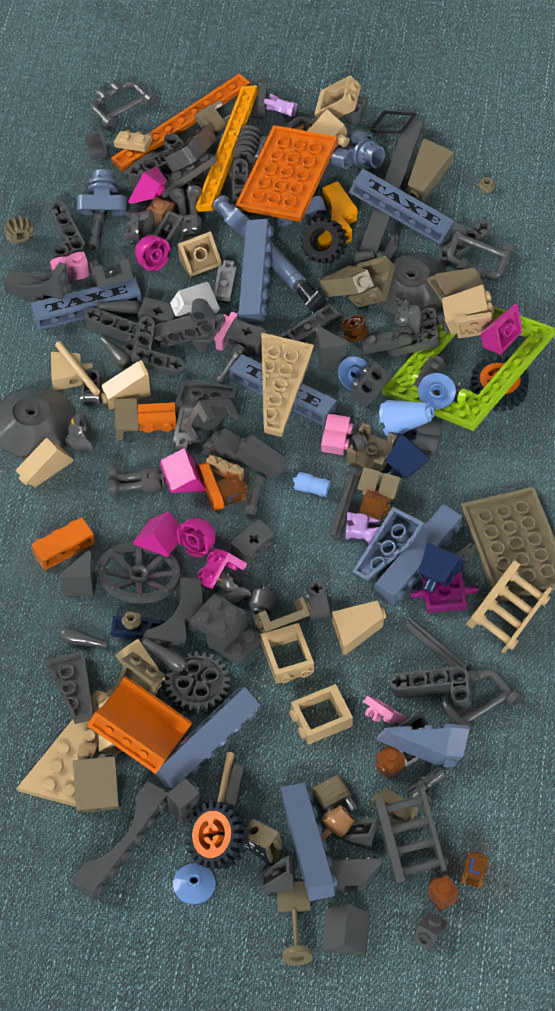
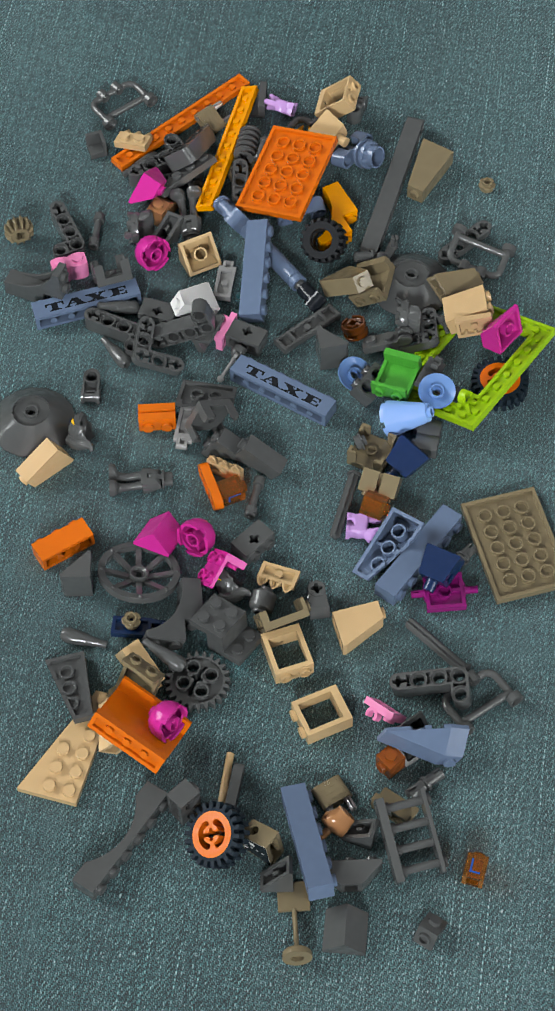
tan torso [51,352,93,391] -> none
tan bar [55,341,100,396] -> none
dark tan panel [73,754,120,813] -> none
sand blue beam [77,169,128,216] -> none
tan slope [100,360,151,410] -> none
dark tan panel [114,398,138,440] -> none
sand blue brick [153,687,260,789] -> none
slope [160,448,206,493] -> none
medium blue dish [173,863,216,905] -> none
tan wing [261,332,314,437] -> none
light blue piece [293,471,331,497] -> none
bright pink brick [321,414,353,455] -> none
sand blue brick [349,168,454,244] -> none
black piece [370,111,416,134] -> none
dark orange brick [428,874,459,912] -> none
tan fence [466,560,552,653] -> none
none -> dark pink cylinder [148,700,188,743]
none -> tan plate [257,561,301,593]
none -> bright green panel [370,347,422,401]

